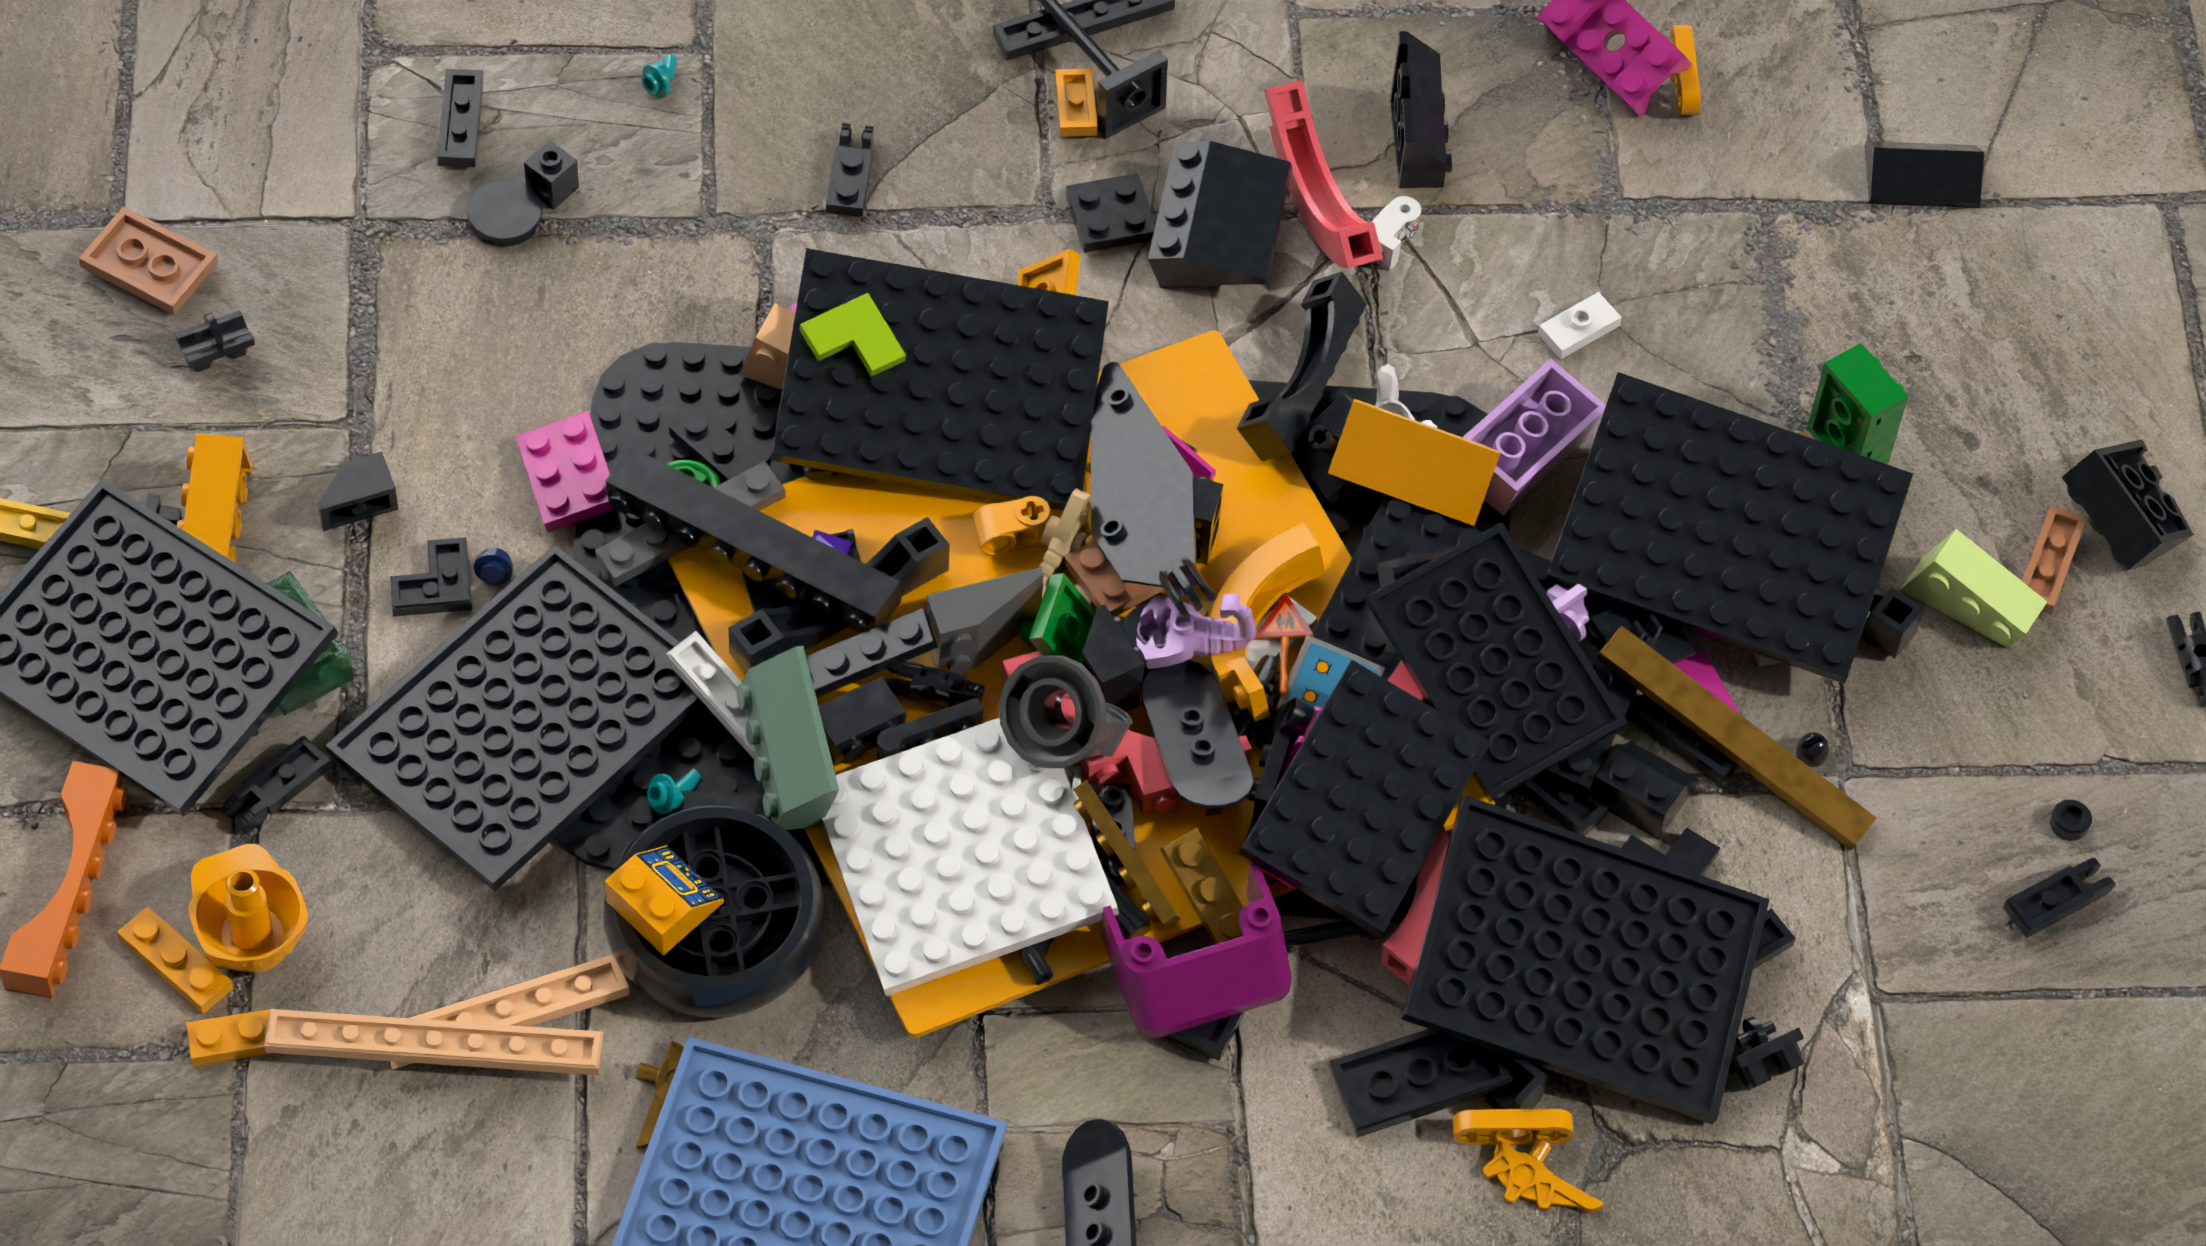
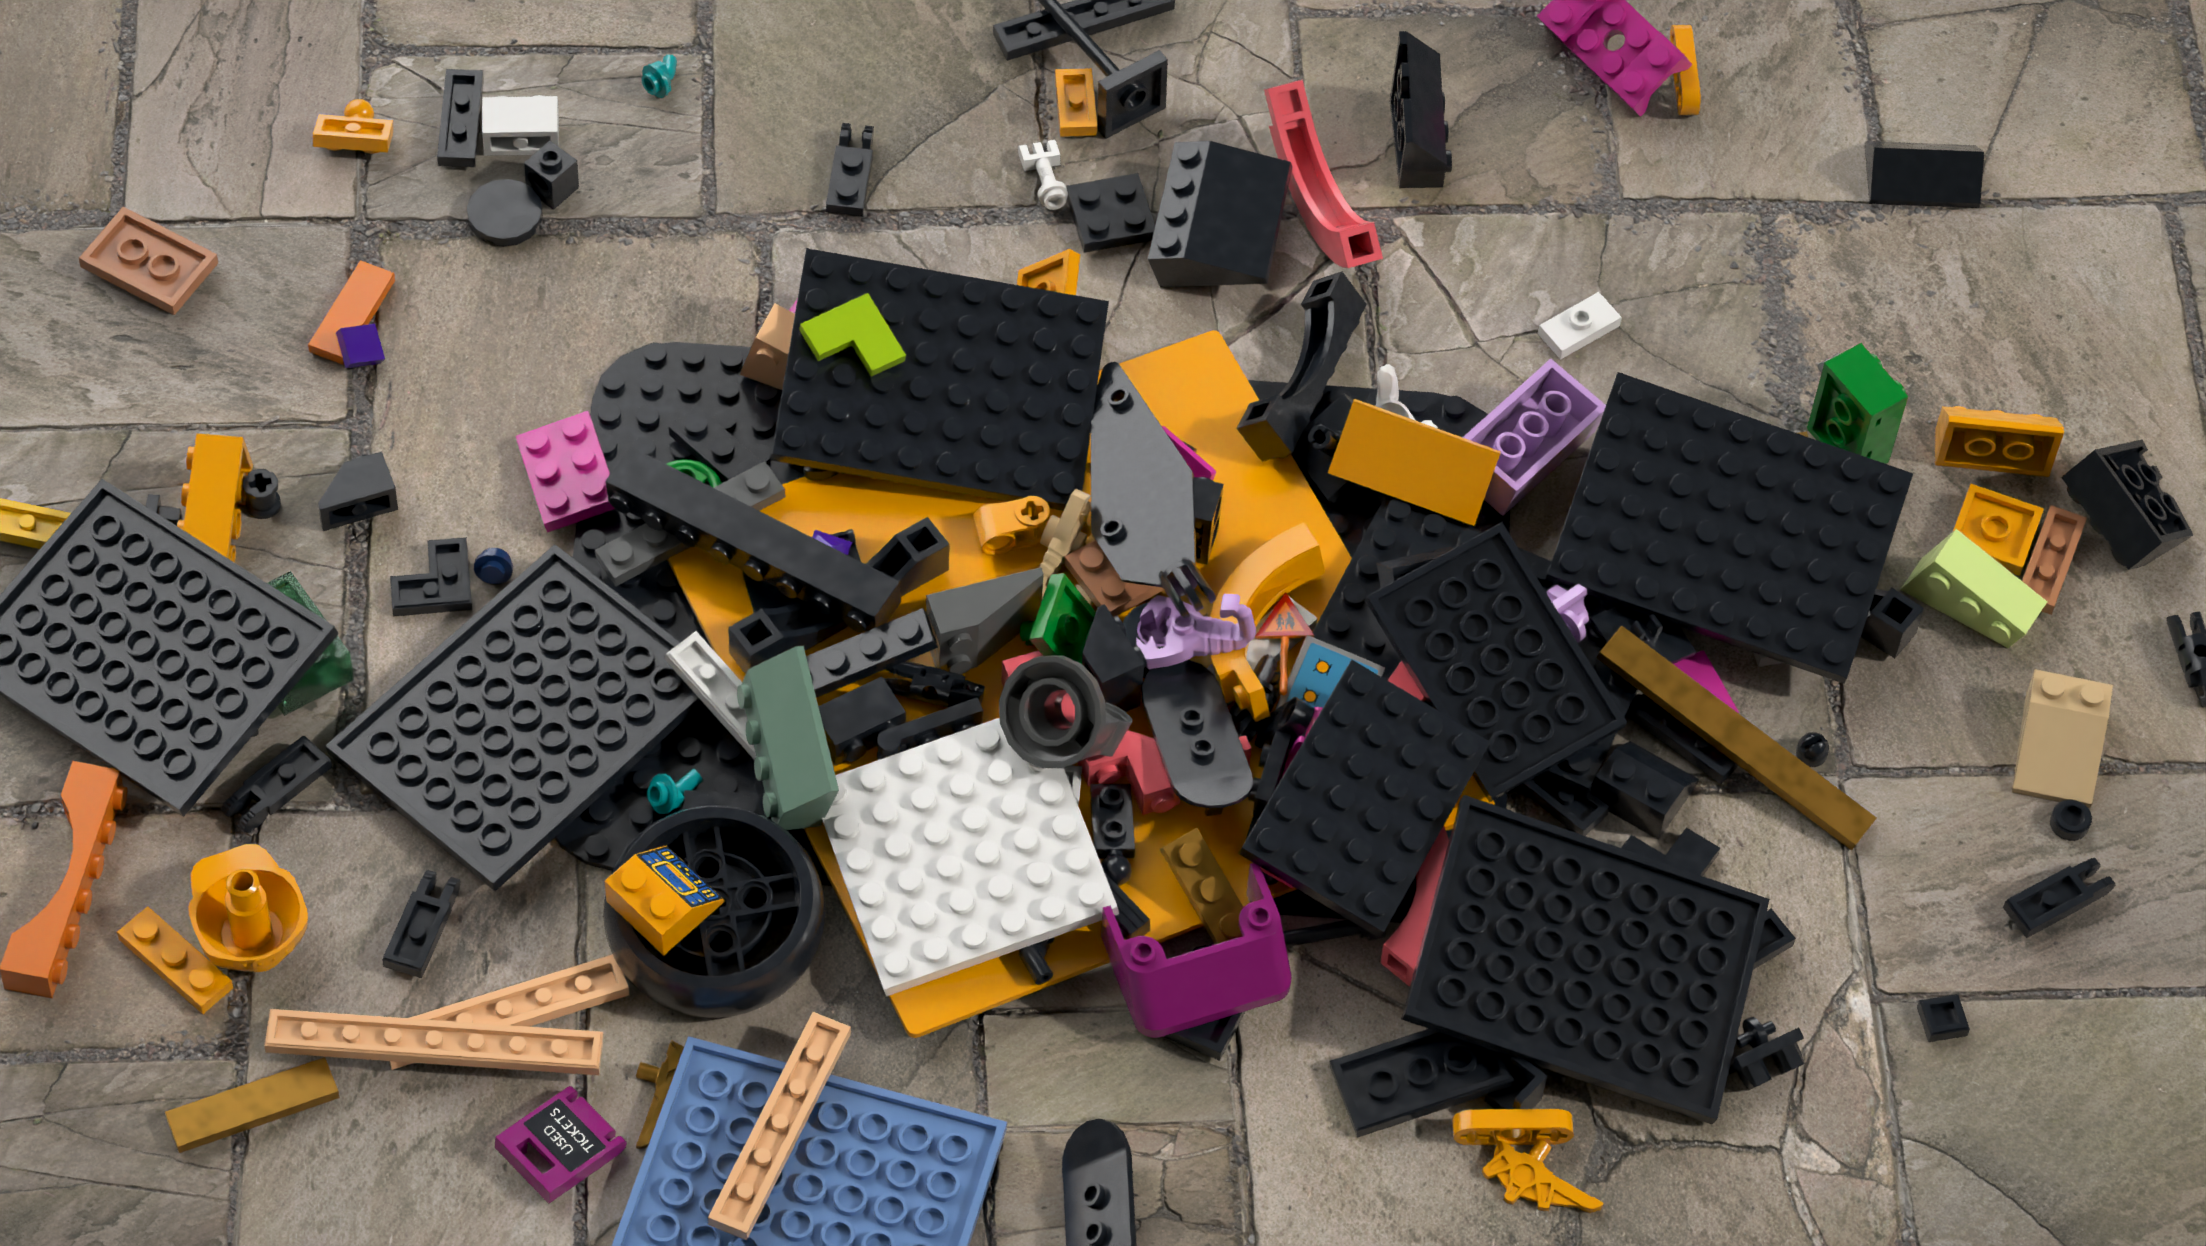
black hips [175,310,255,372] -> none
light orange plate [186,1009,273,1066] -> none
pearl gold plate [1073,780,1180,928] -> none
white leg [1372,196,1421,271] -> none
none -> pearl gold tile [165,1057,340,1153]
none -> black bush [243,469,281,519]
none -> orange tile [308,260,395,365]
none -> light orange plate [313,99,393,154]
none -> dark purple tile [336,324,385,368]
none -> black hinge [382,870,461,978]
none -> white brick [482,95,559,156]
none -> magenta container [495,1086,627,1204]
none -> light nougat plate [708,1012,851,1240]
none -> white hinge [1018,140,1068,210]
none -> black tile [1917,994,1970,1043]
none -> light orange slope [1935,406,2064,477]
none -> light orange plate [1953,484,2044,576]
none -> tan slope [2012,669,2113,808]

